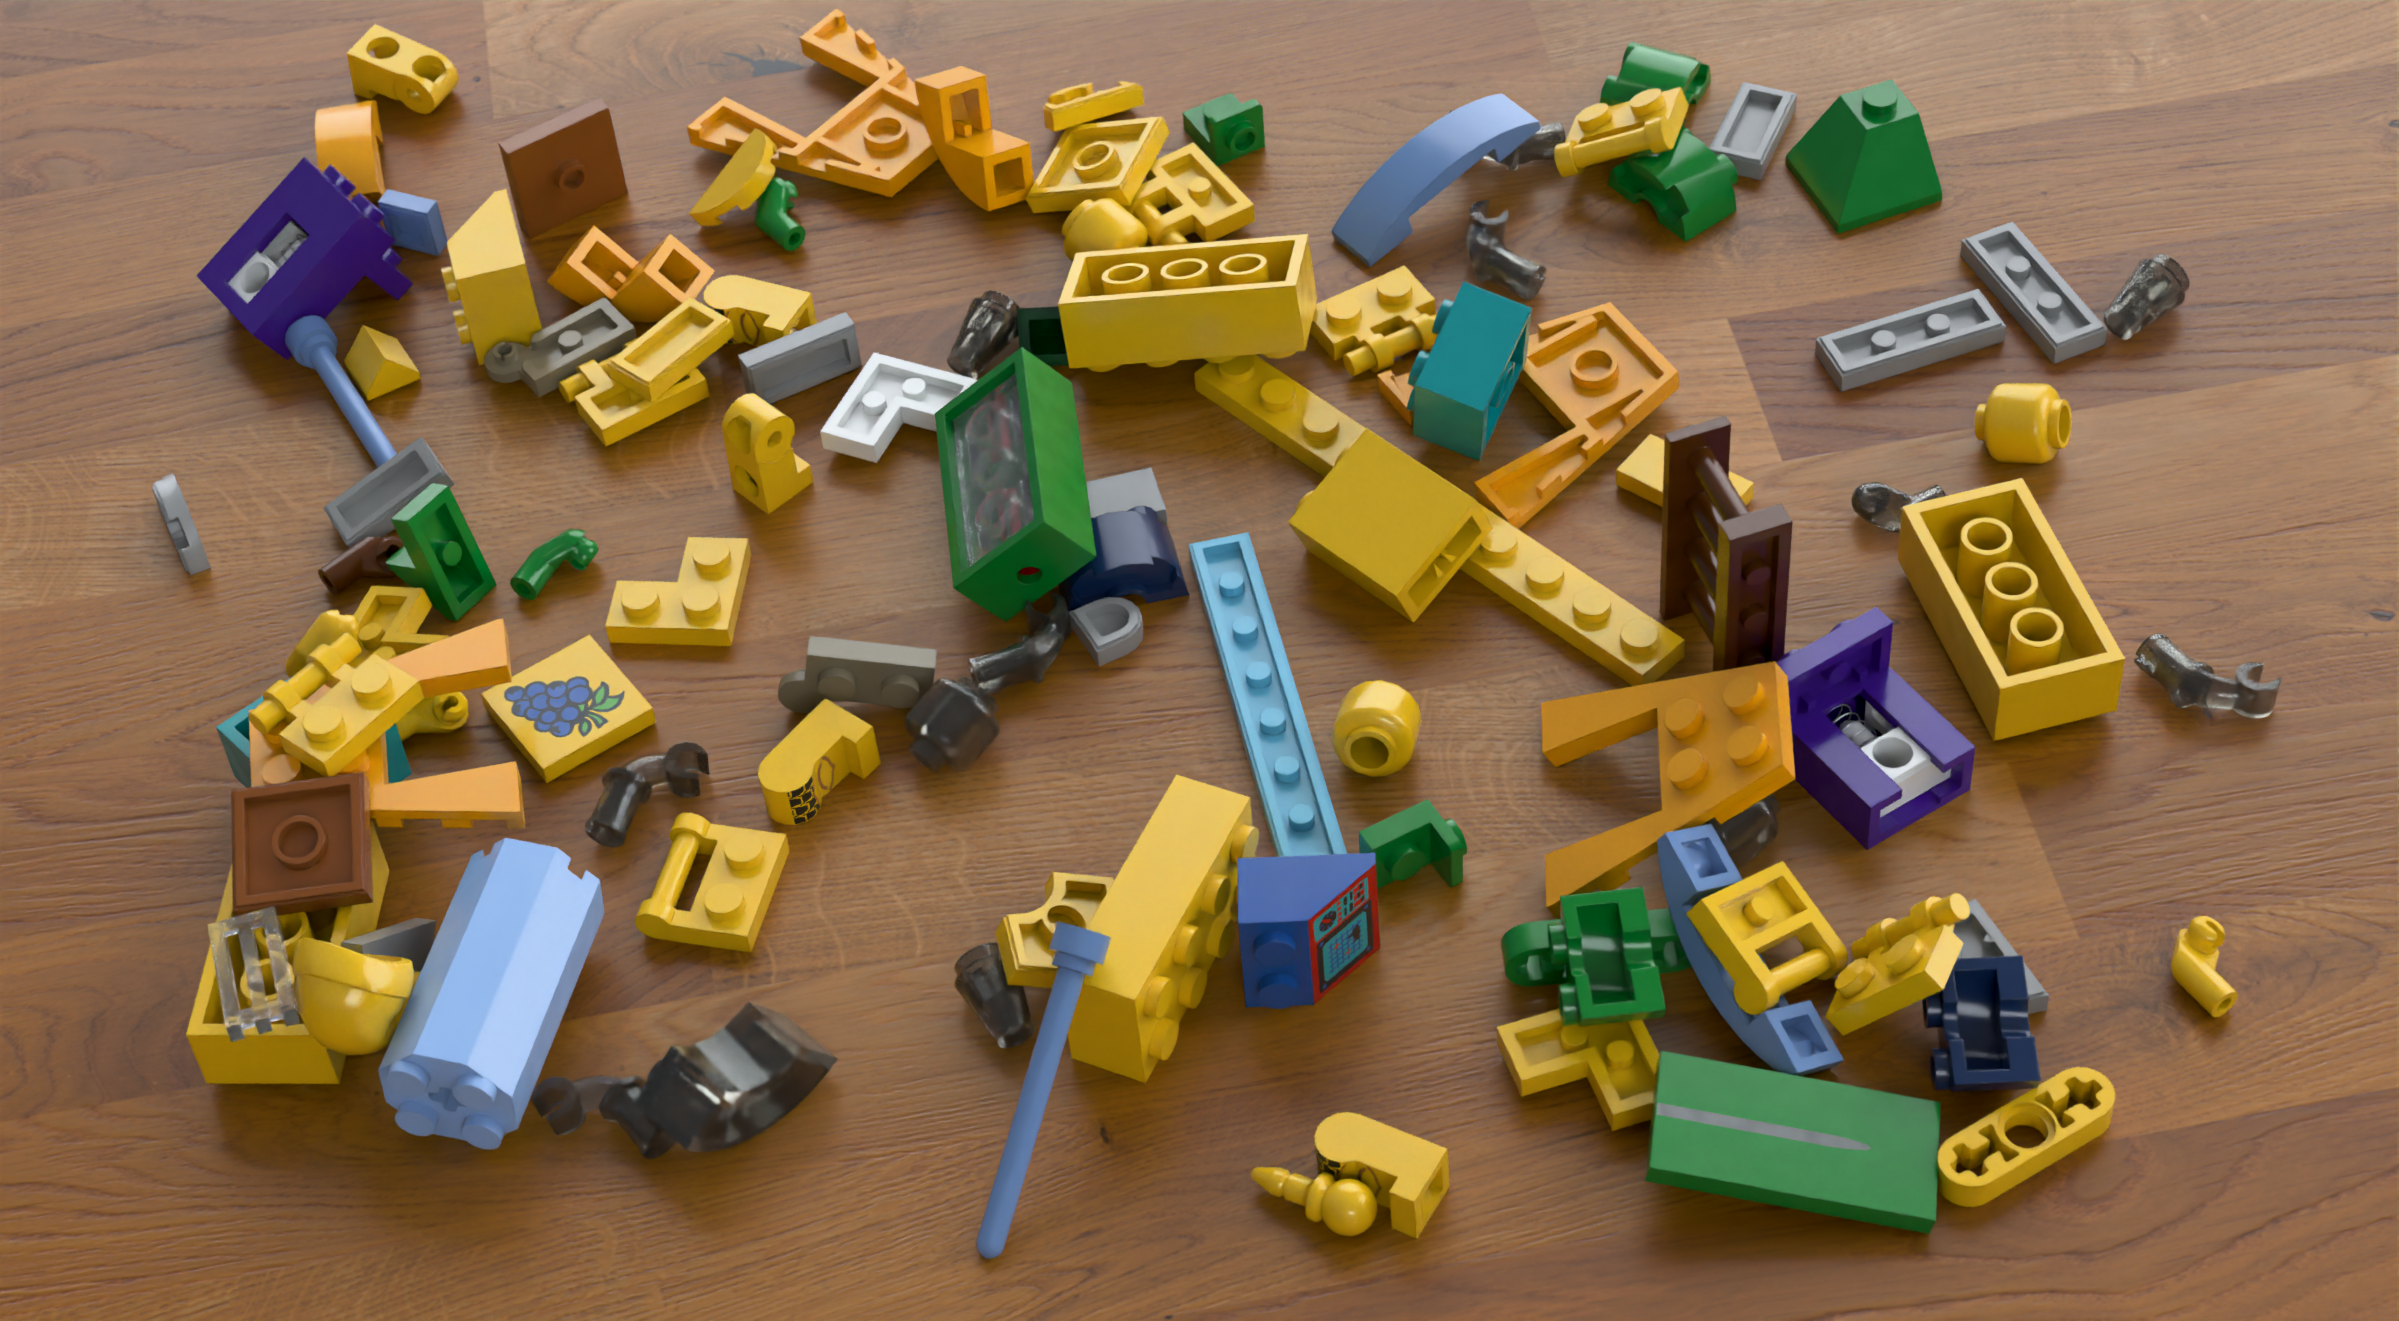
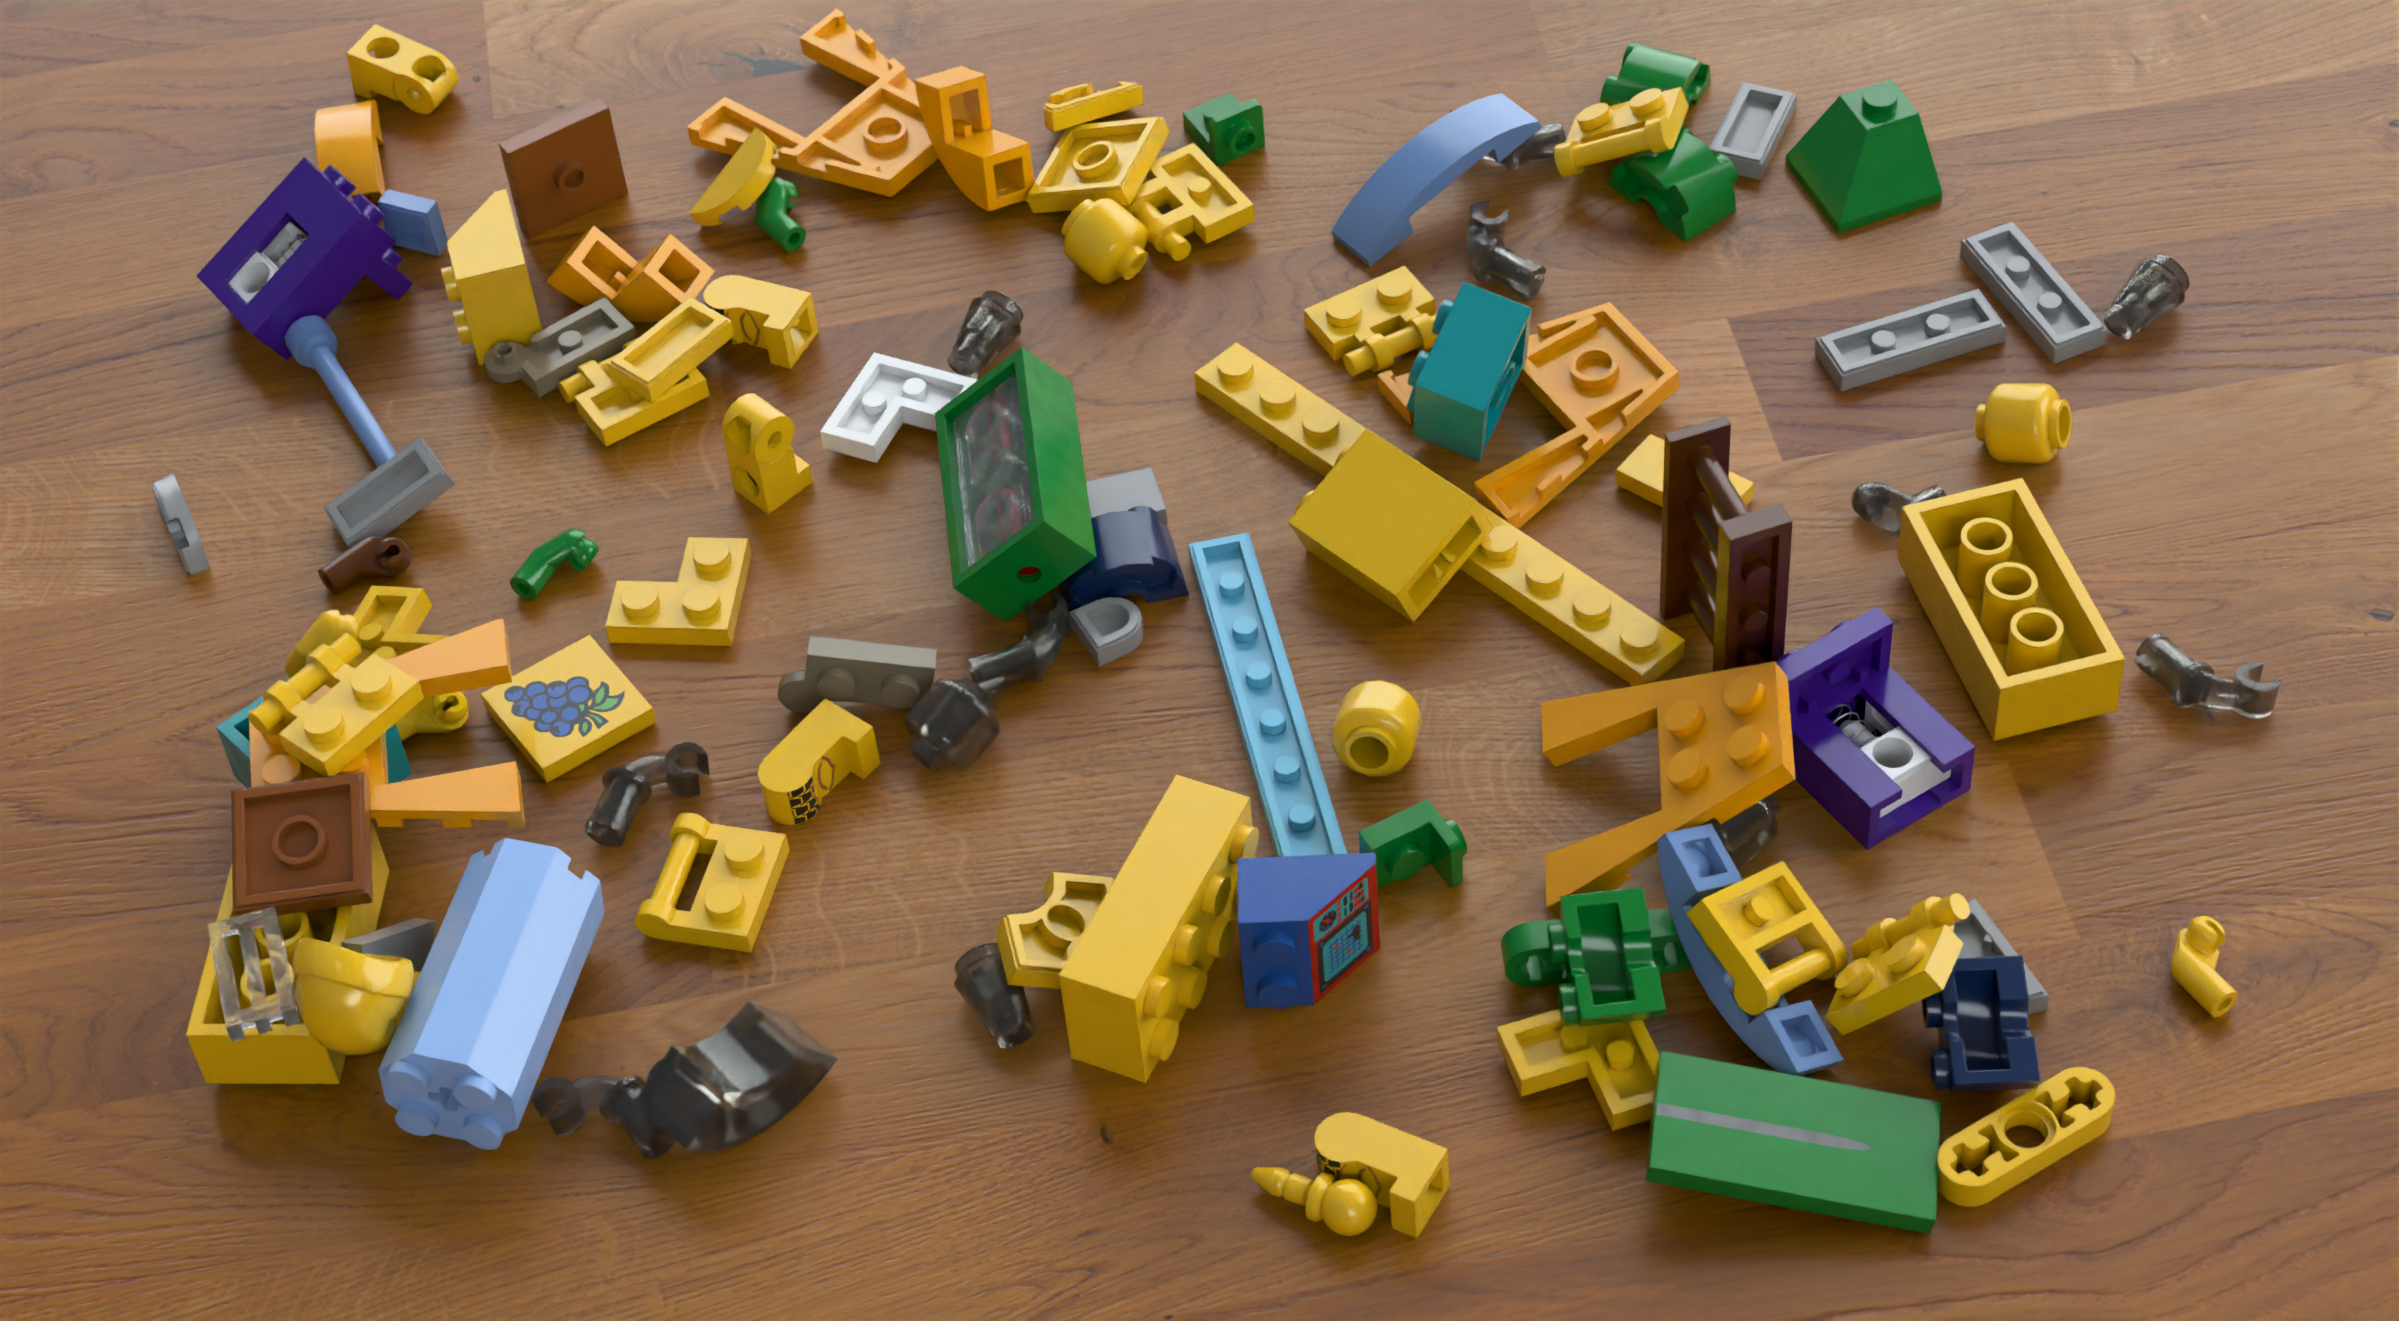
yellow slope [344,325,421,401] -> none
green slope [386,483,497,621] -> none
light grey tile [738,312,862,404] -> none
medium blue piece [976,922,1111,1258] -> none
dark green slope [1017,306,1069,366] -> none
yellow brick [1058,234,1317,372] -> none

